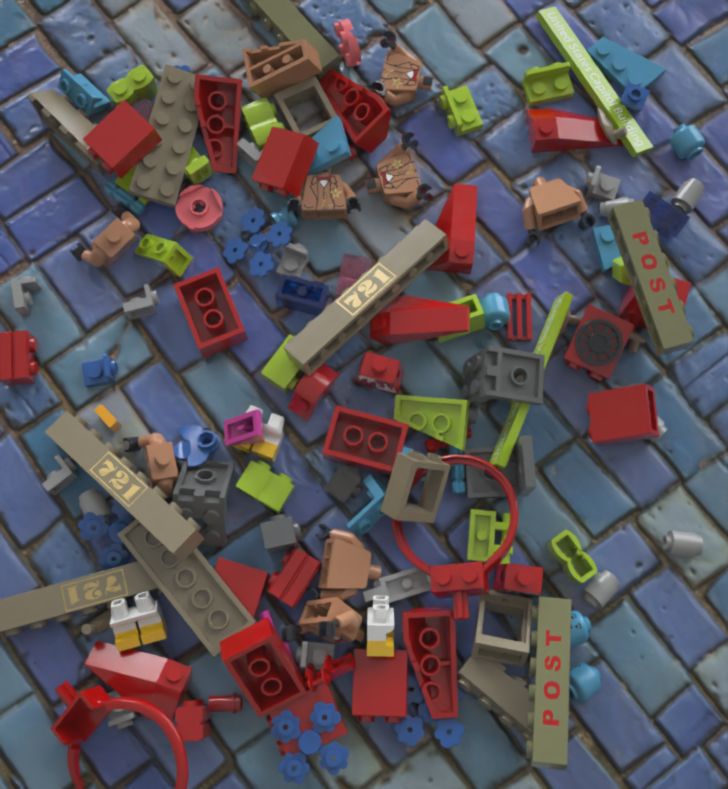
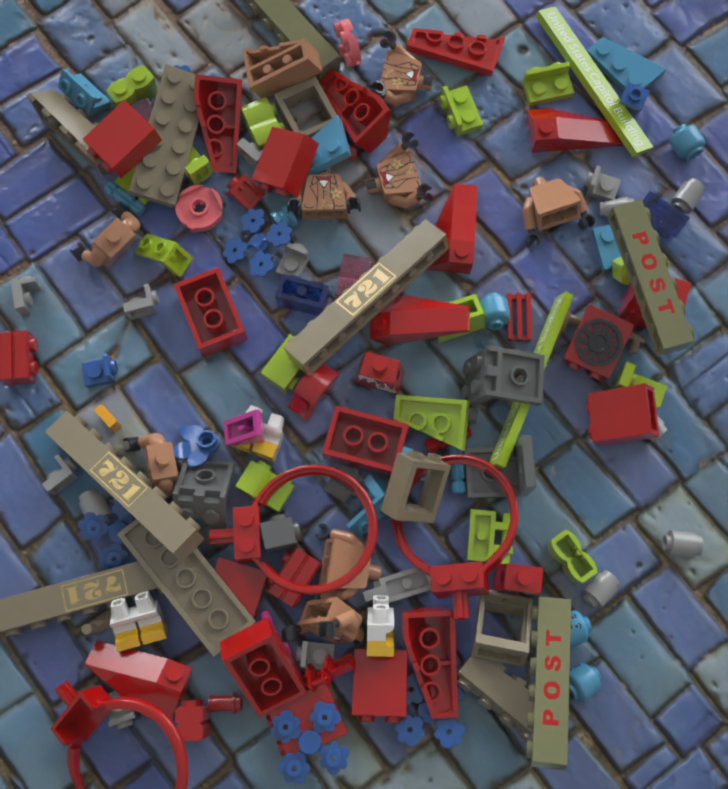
dark tan bar [597,107,628,145] -> none
none -> red brick [209,465,378,595]
none -> red bracket [225,174,265,212]
none -> red wing [406,28,506,77]
none -> lime bracket [613,362,667,408]

